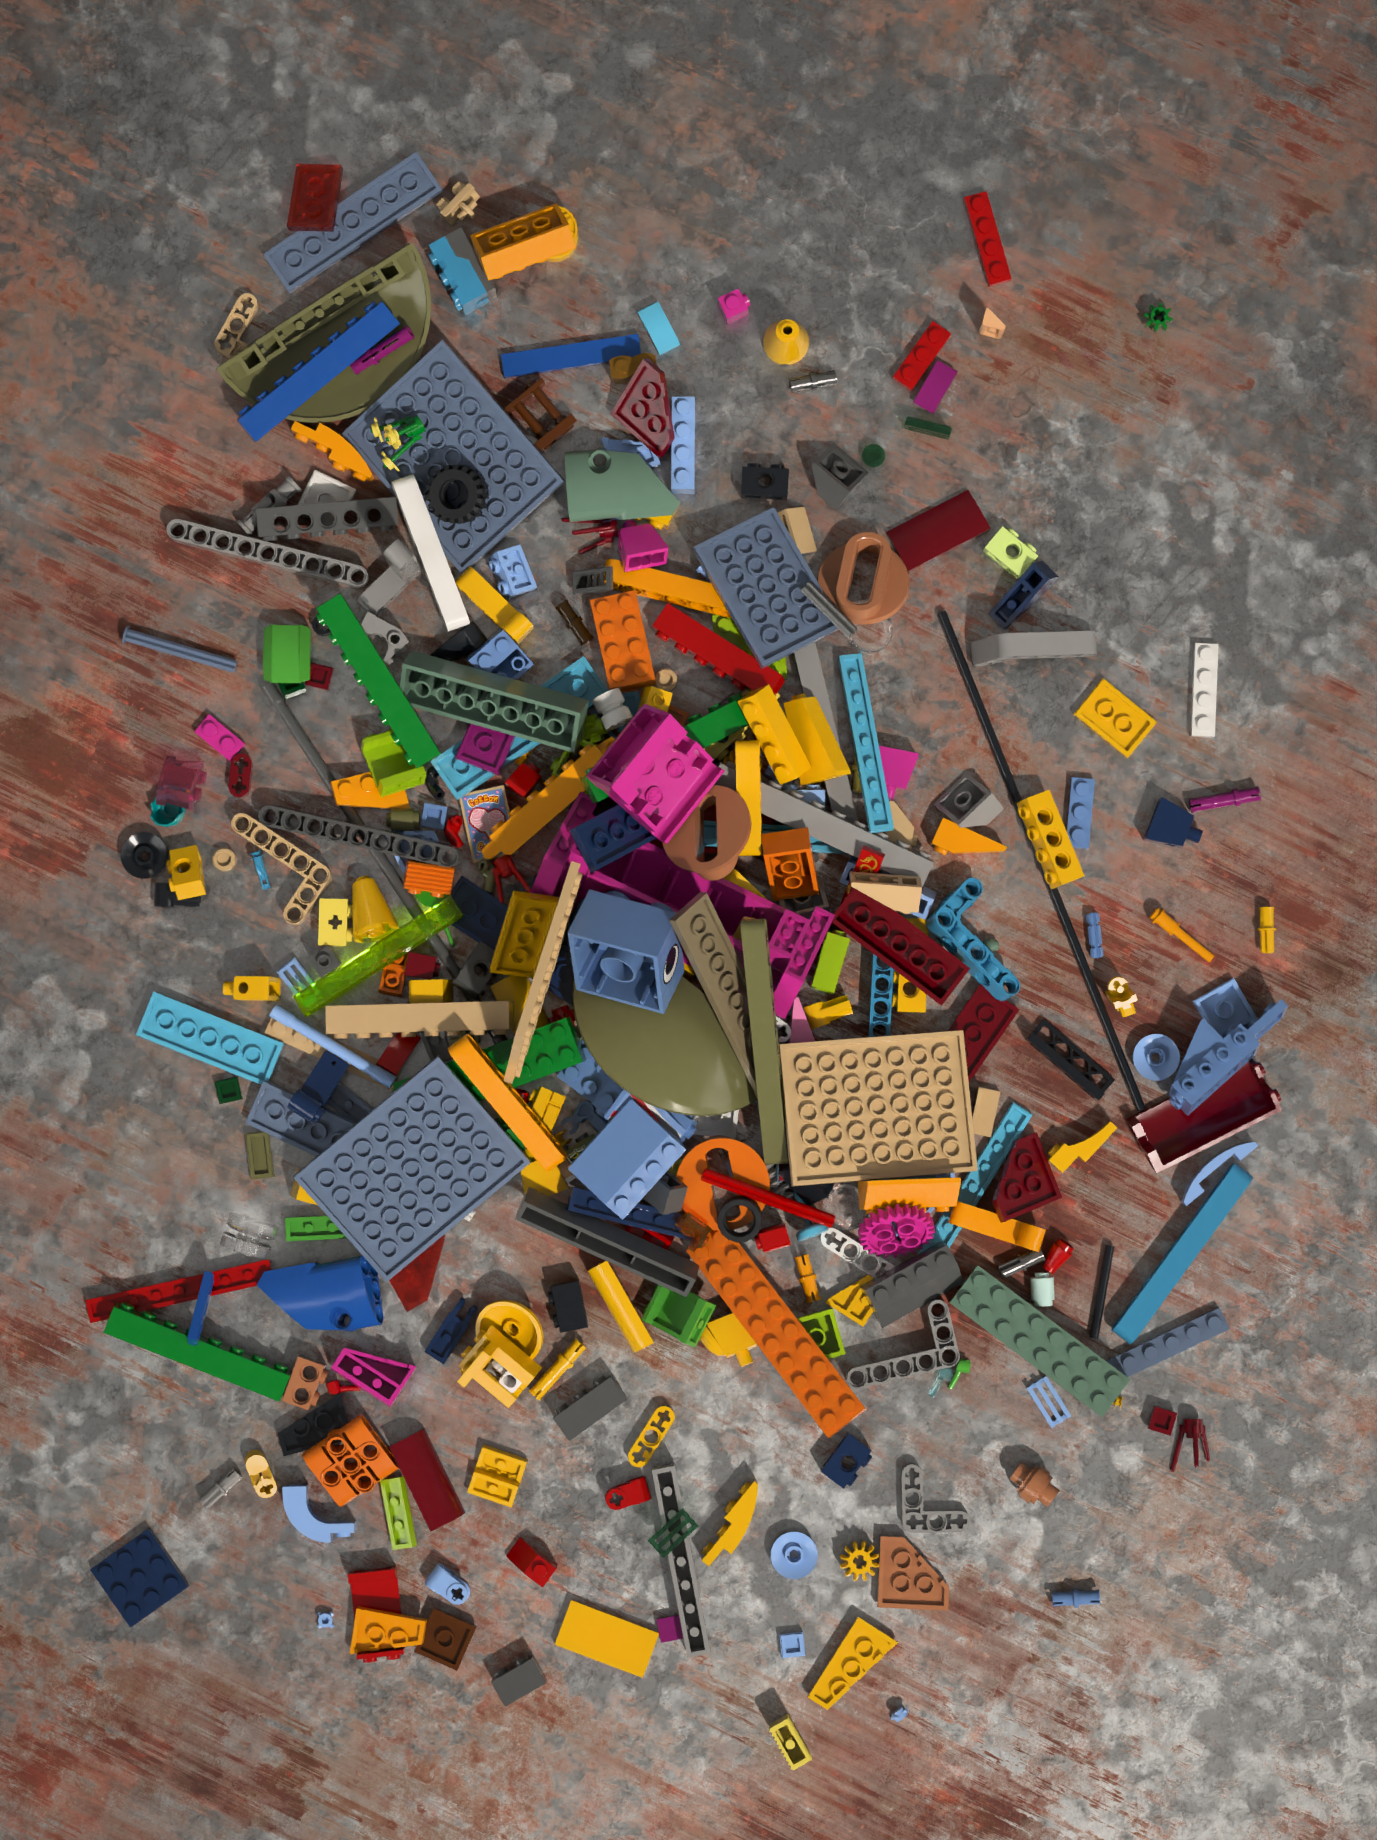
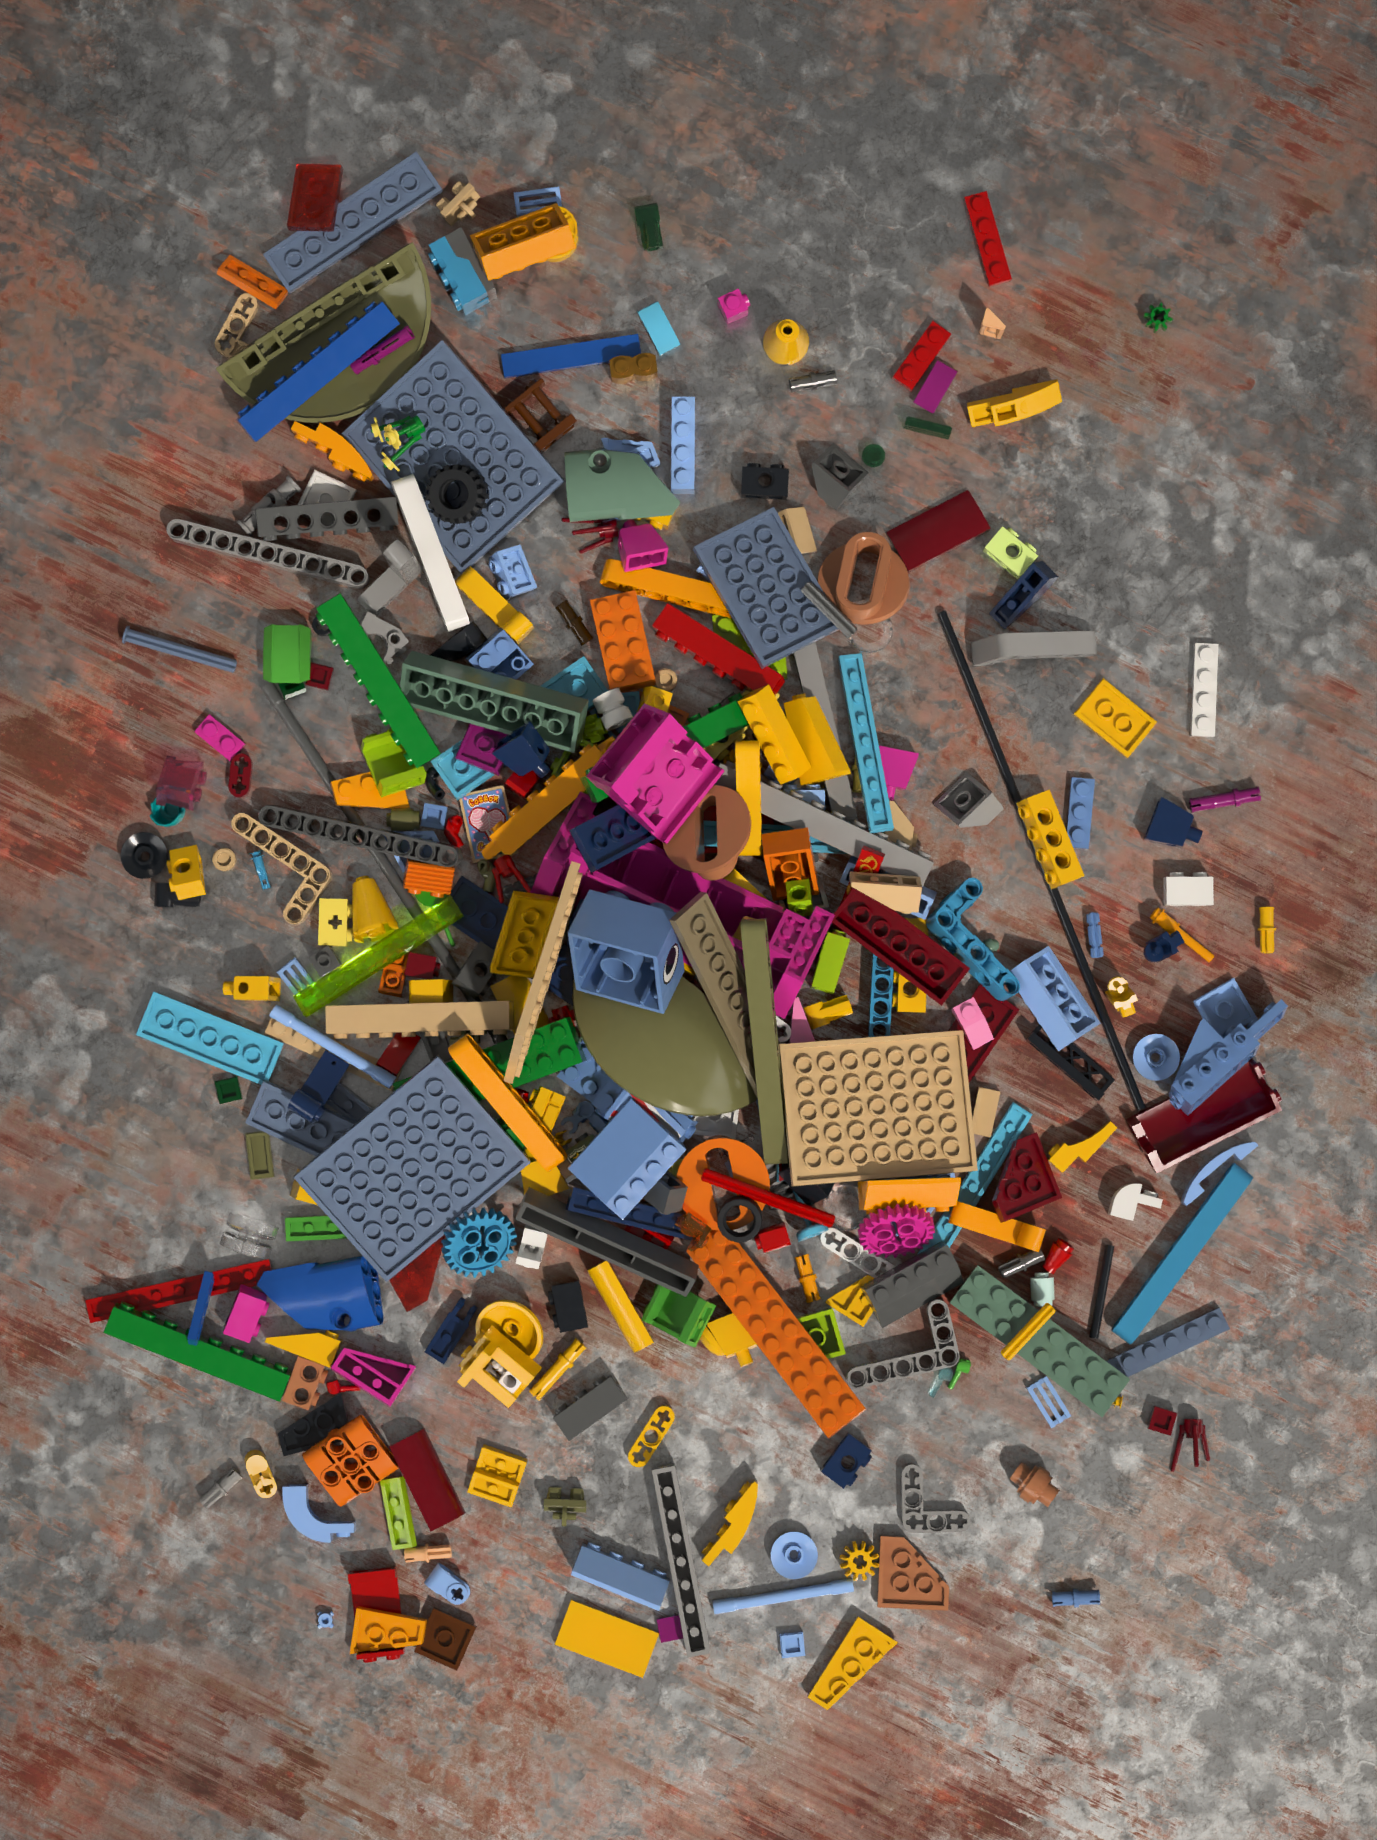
dark blue plate [90,1528,190,1628] -> none
dark grey brick [491,1655,547,1707] -> none
red slope [506,1537,558,1588] -> none
dark grey slope [572,566,613,596] -> none
red piece [605,1476,652,1510] -> none
dark red plate [610,358,675,457] -> none
clear green tile [648,1508,699,1558] -> none
light yellow brick [769,1714,812,1770] -> none
light blue piece [890,1706,908,1722] -> none
light orange slope [930,818,1007,856] -> none
none -> orange plate [217,255,288,309]
none -> dark pink brick [223,1284,270,1343]
none -> yellow slope [265,1330,343,1368]
none -> light nougat axle [404,1544,452,1563]
none -> dark azure gear [441,1207,517,1278]
none -> dark blue torso [492,721,550,778]
none -> light blue tile [514,186,562,217]
none -> white brick [516,1225,548,1269]
none -> olive hips [543,1487,587,1527]
none -> light blue slope [571,1542,670,1611]
none -> clear green piece [634,203,663,252]
none -> light blue piece [712,1578,854,1614]
none -> lime brick [786,879,813,917]
none -> bright pink slope [951,997,994,1050]
none -> yellow slope [967,379,1062,427]
none -> yellow axle [1001,1303,1056,1361]
none -> light blue slope [1010,946,1101,1051]
none -> white brick [1108,1183,1163,1221]
none -> dark blue hips [1143,931,1184,963]
none -> white brick [1163,872,1214,906]

